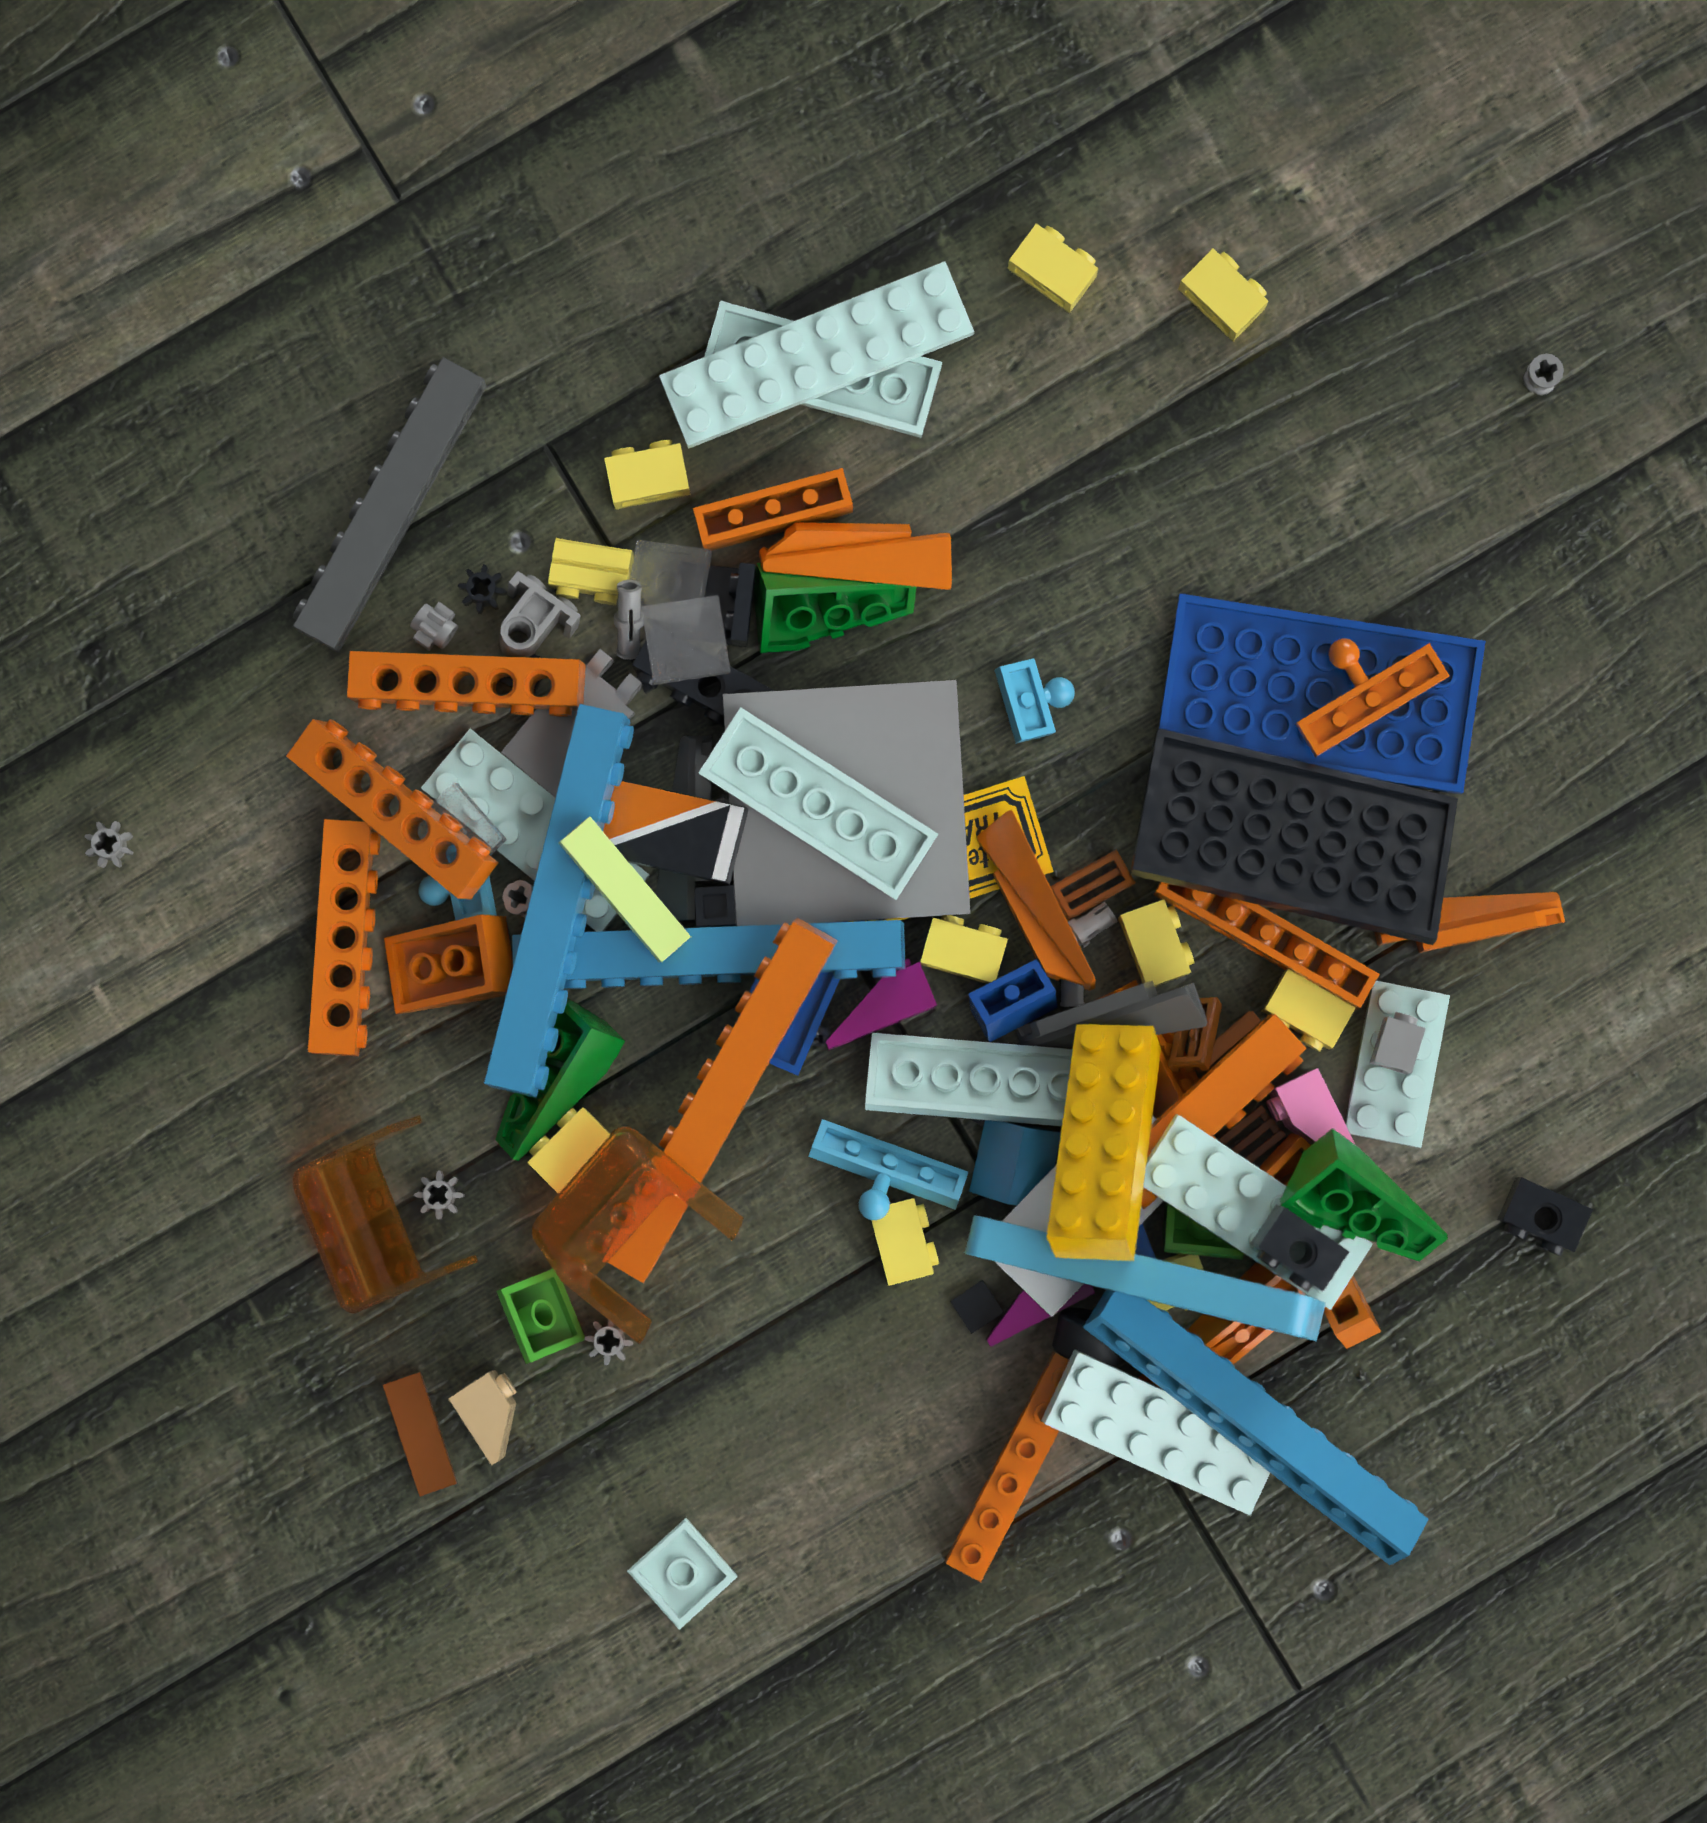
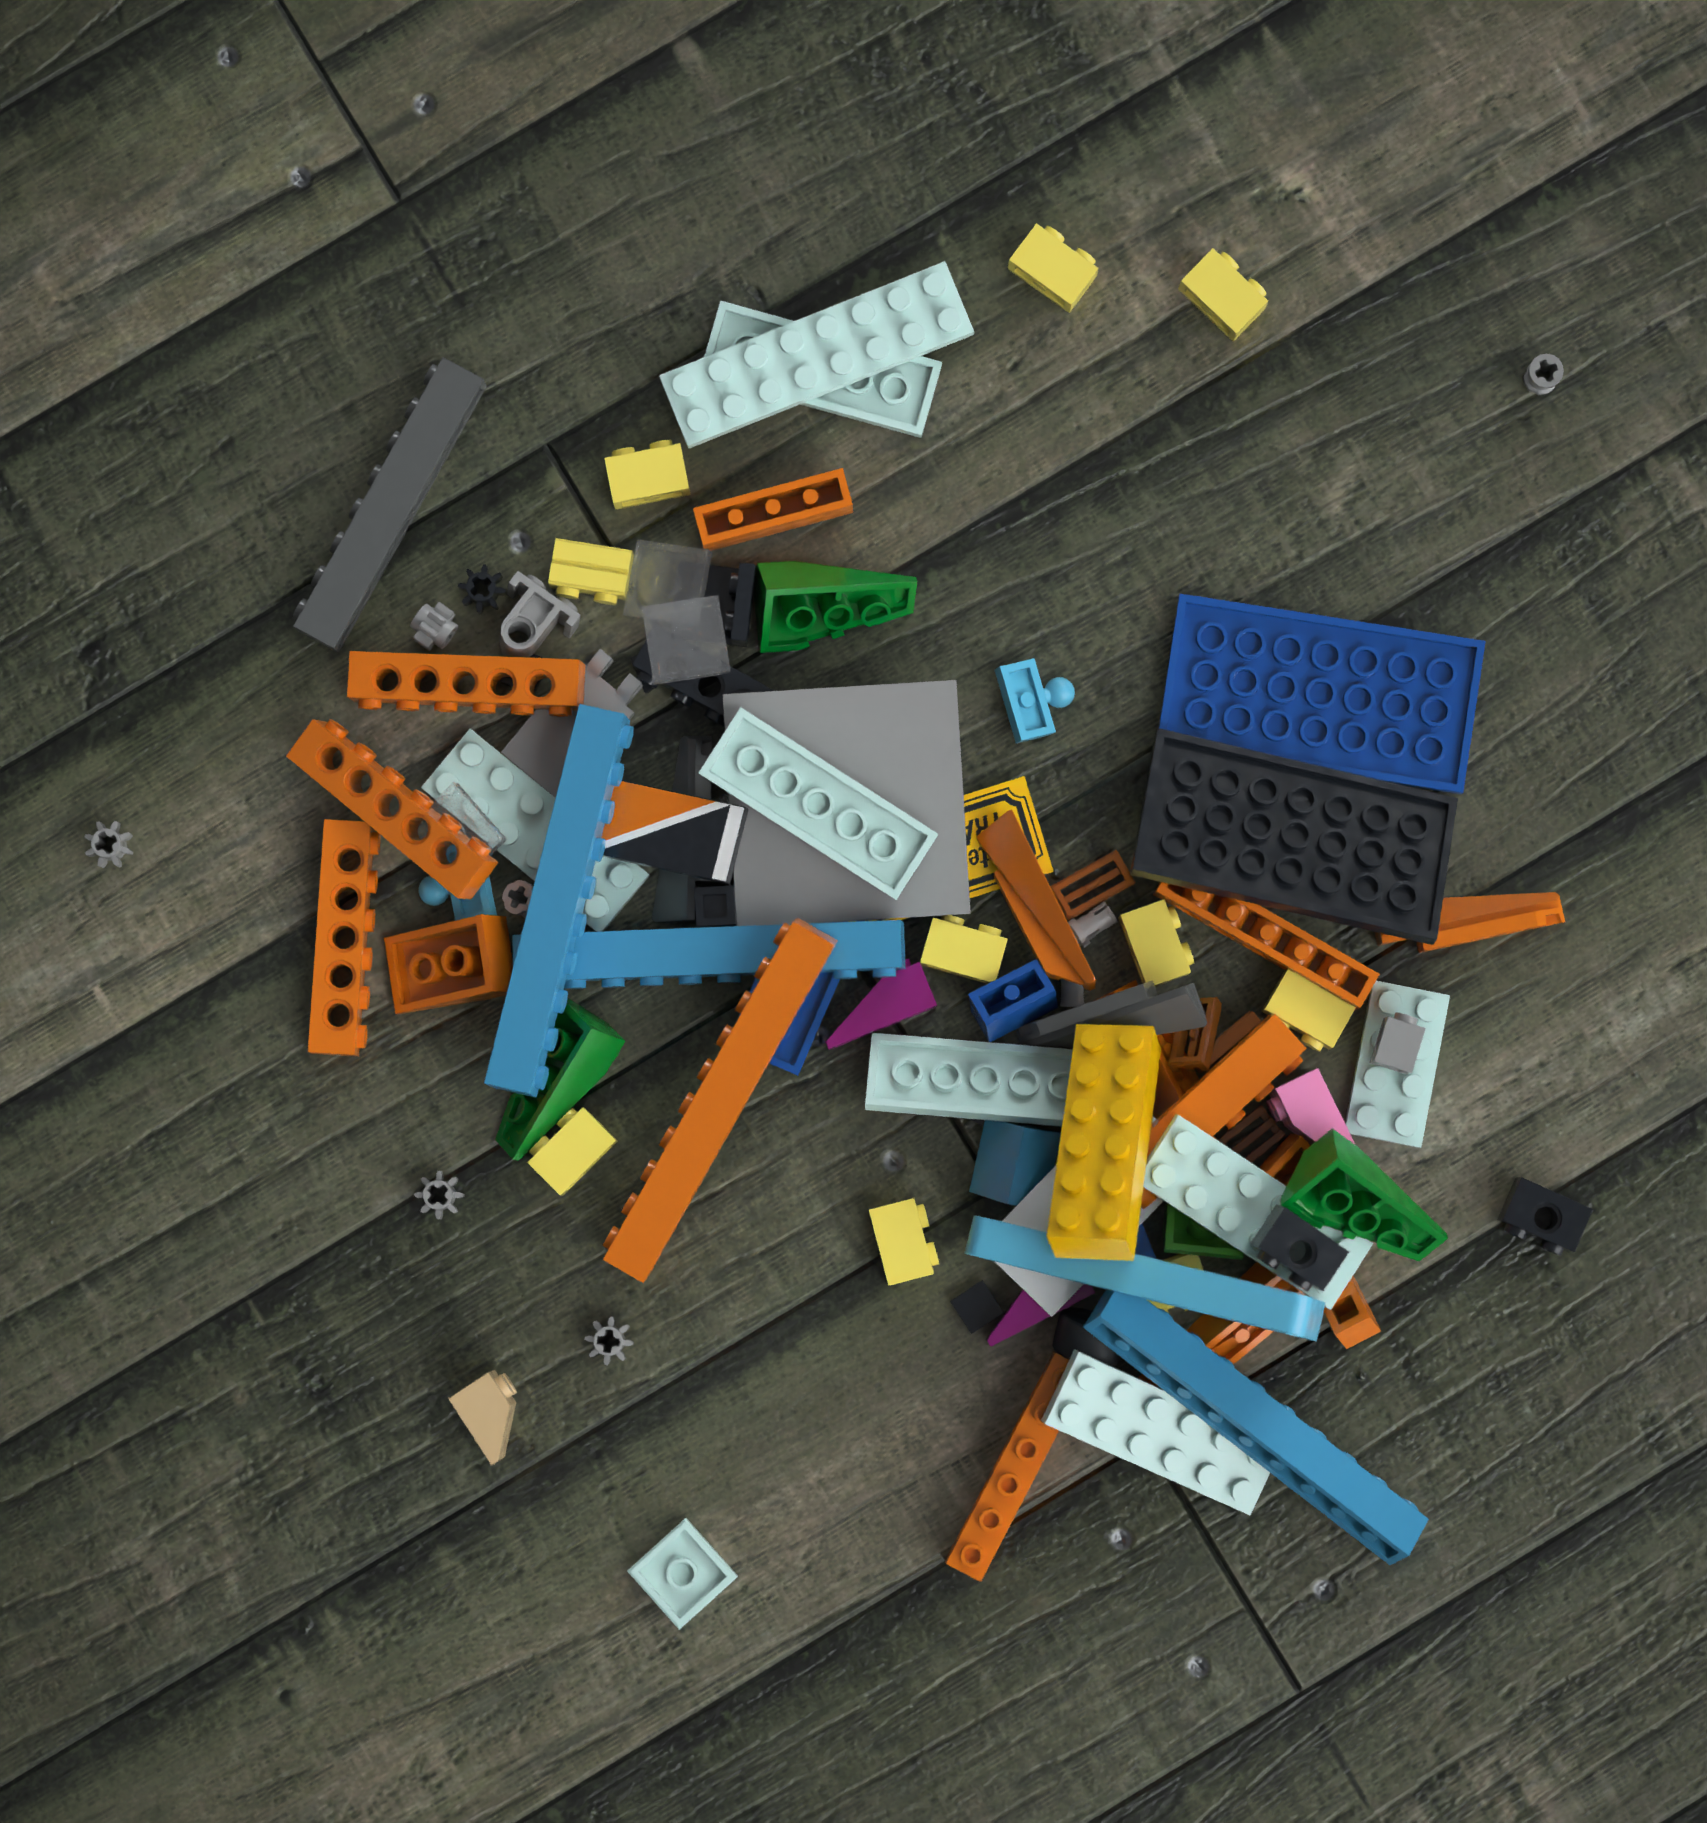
clear orange windscreen [293,1115,478,1313] -> none
dark orange tile [383,1372,458,1497] -> none
bright green slope [496,1267,585,1364] -> none
clear orange windscreen [532,1127,744,1344] -> none
yellowish green tile [558,817,691,963] -> none
light grey pin [614,580,644,660] -> none
orange wedge [759,522,952,590] -> none
medium azure plate [809,1119,969,1220] -> none
orange plate [1295,638,1450,757] -> none

